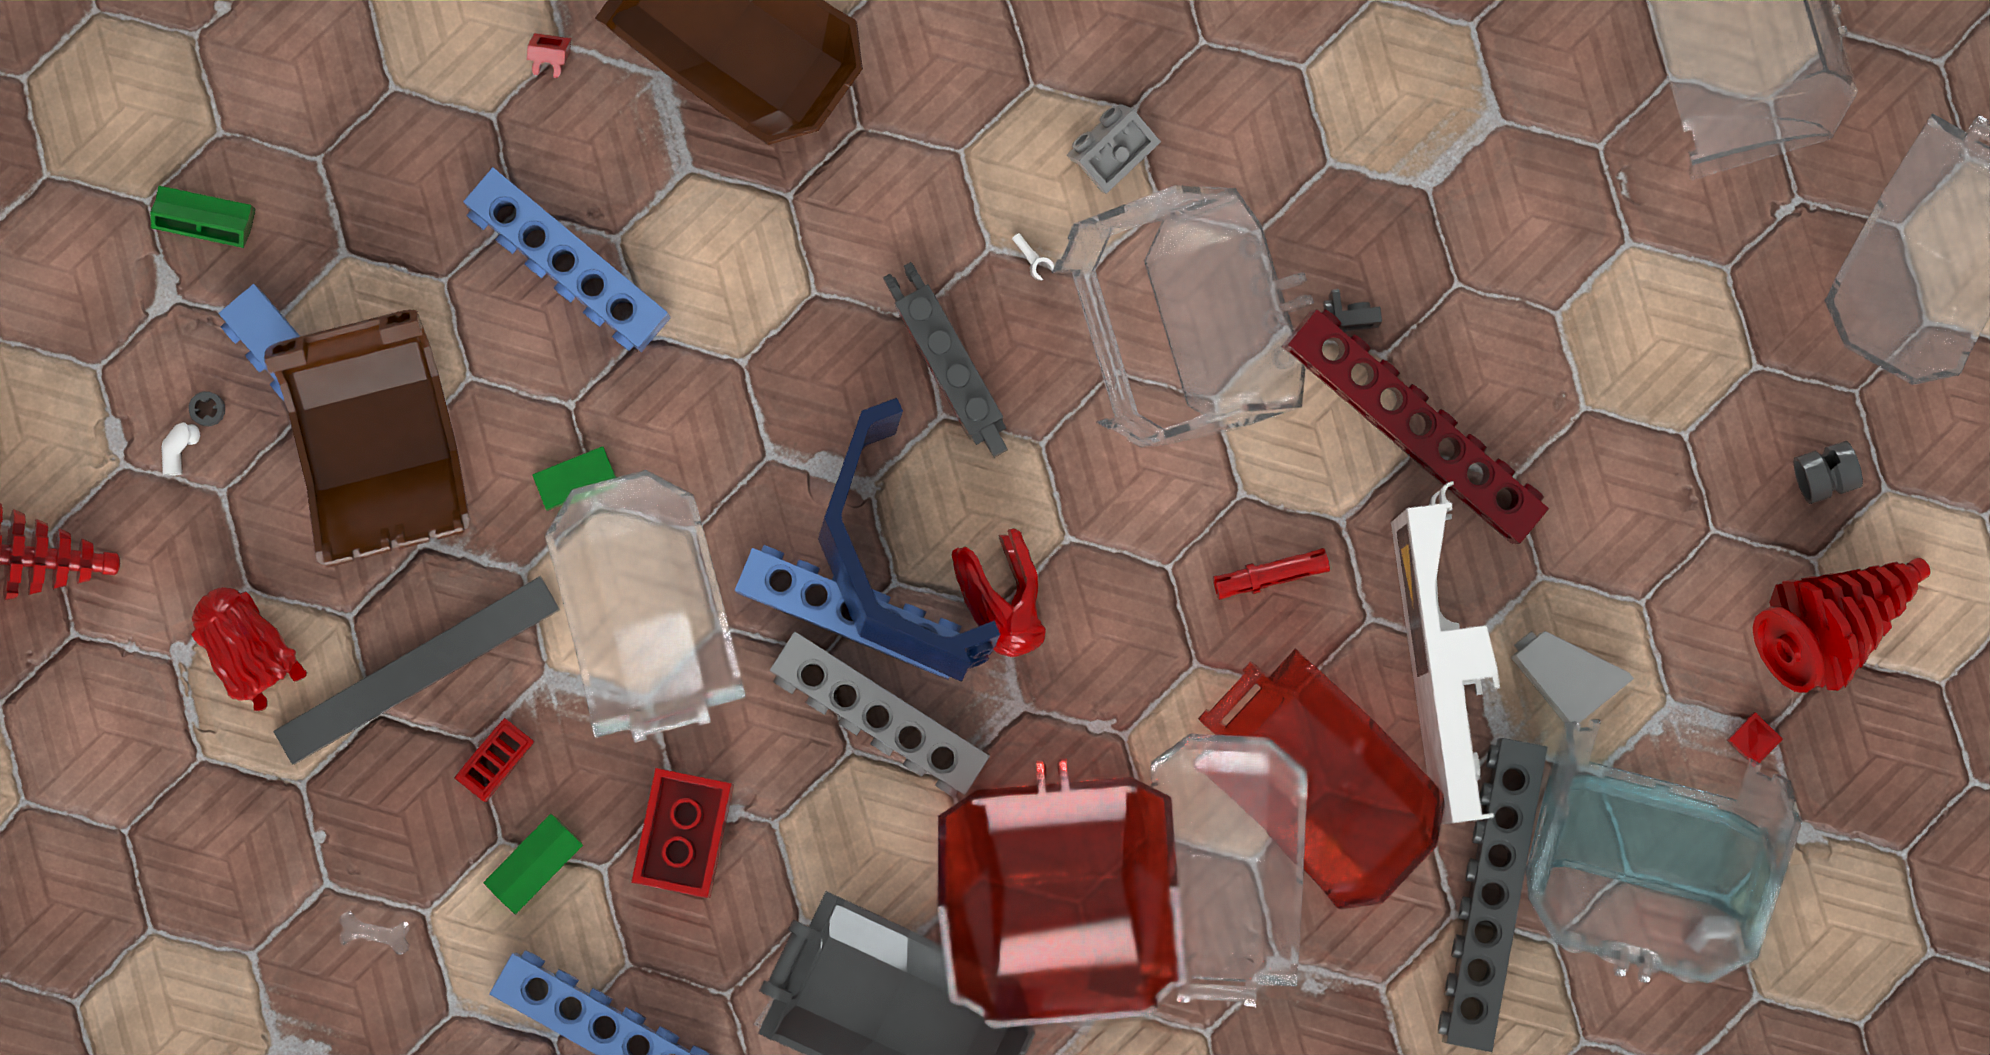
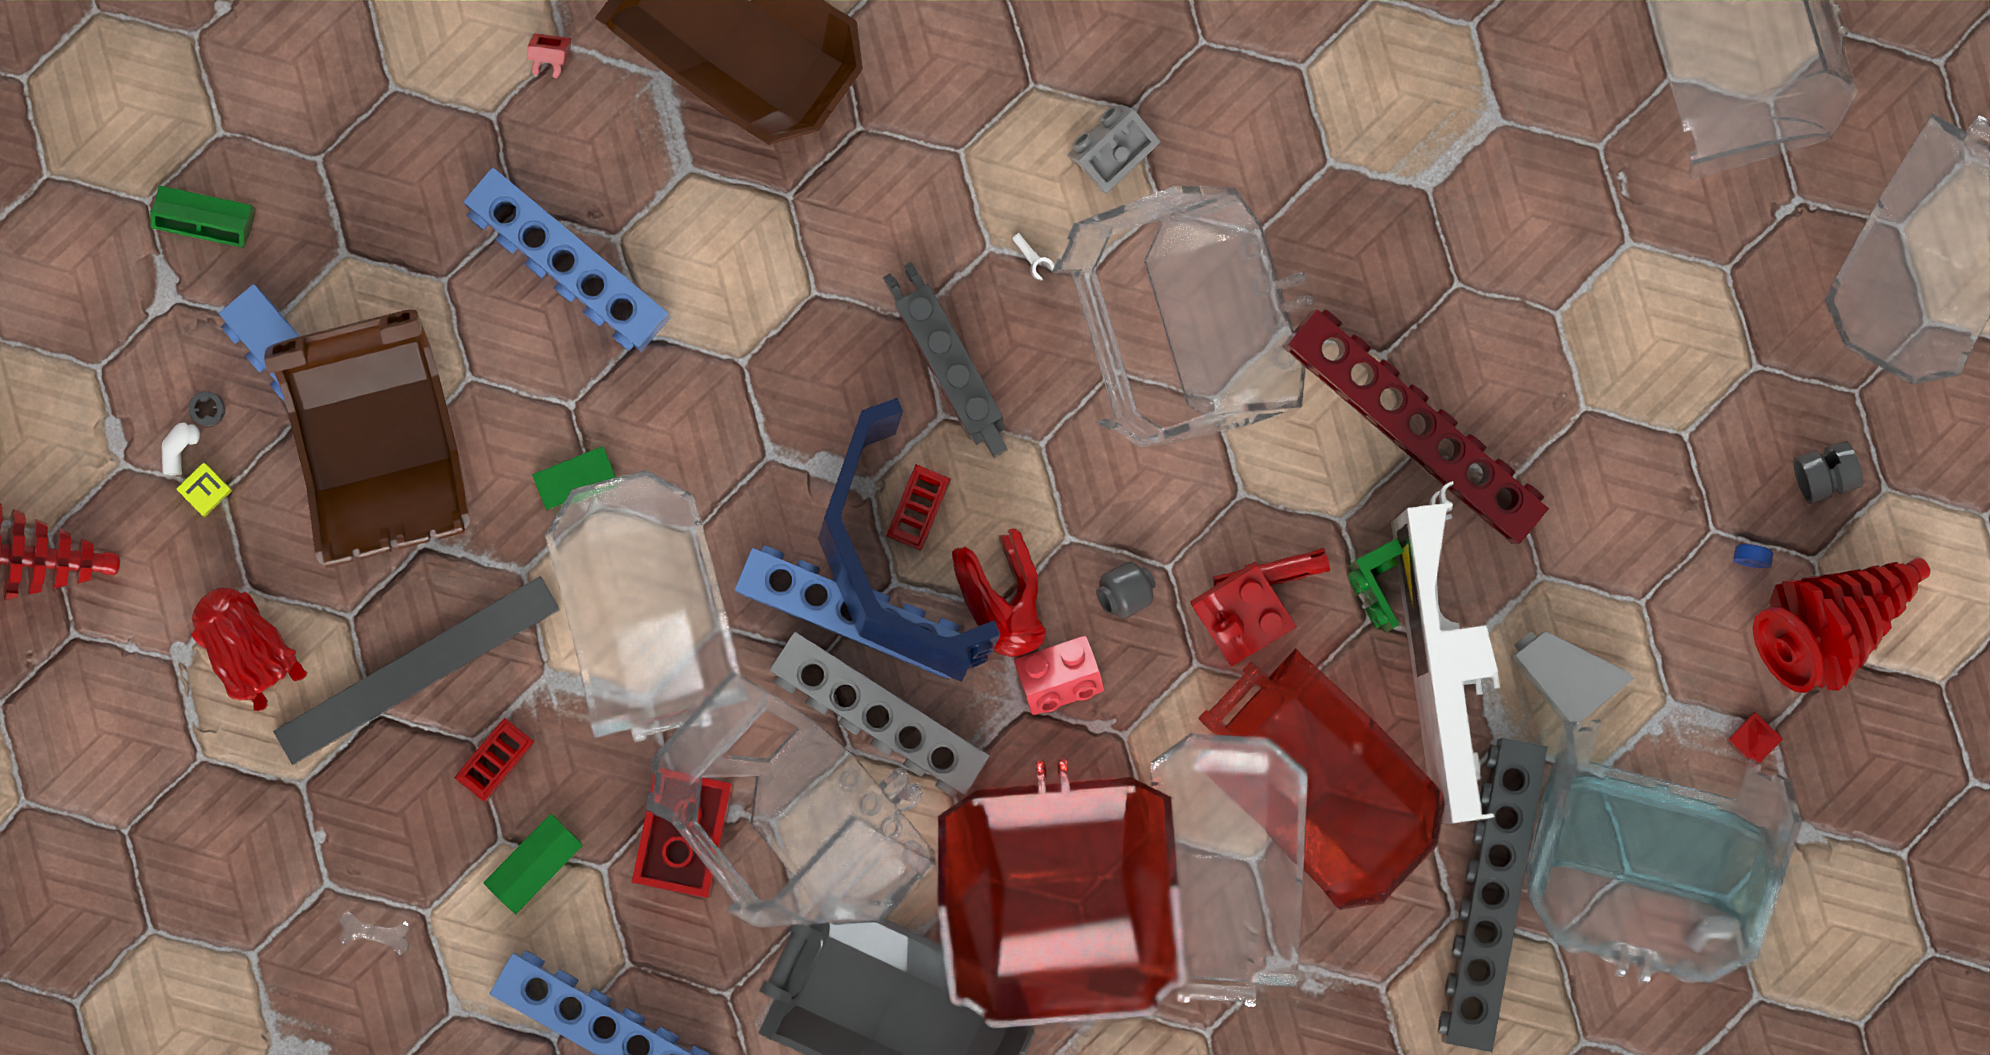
dark grey bracket [1323,289,1382,332] -> none
none -> neon yellow tile [177,463,233,517]
none -> clear windscreen [646,670,936,927]
none -> red slope [886,464,951,551]
none -> coral bracket [1013,635,1104,715]
none -> dark grey head [1096,562,1156,618]
none -> red hinge [1190,561,1296,667]
none -> green bracket [1347,538,1404,632]
none -> blue tile [1733,544,1774,568]

